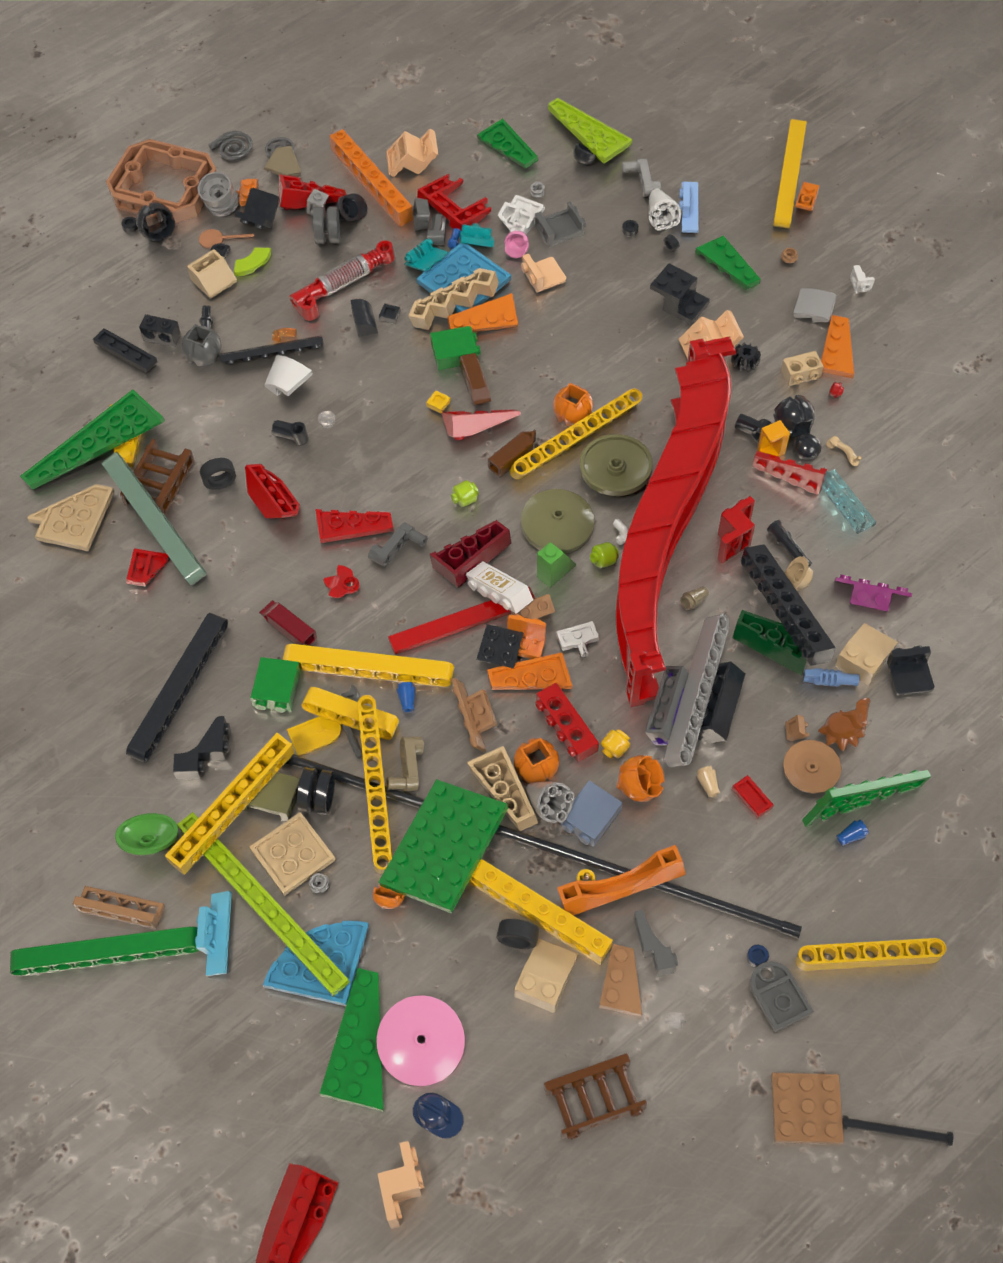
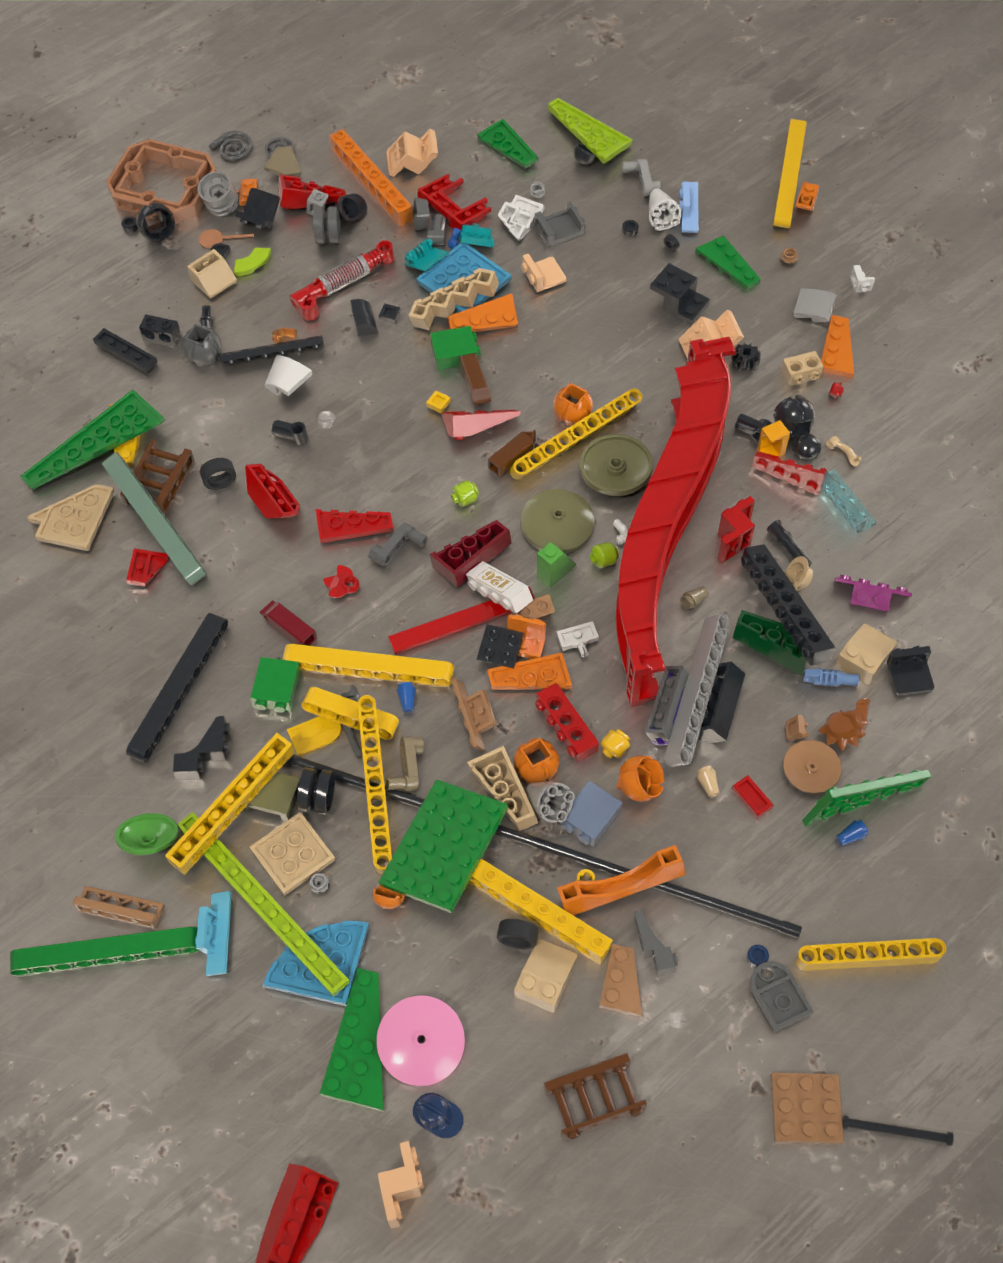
bright pink hair [504,230,529,259] -> none

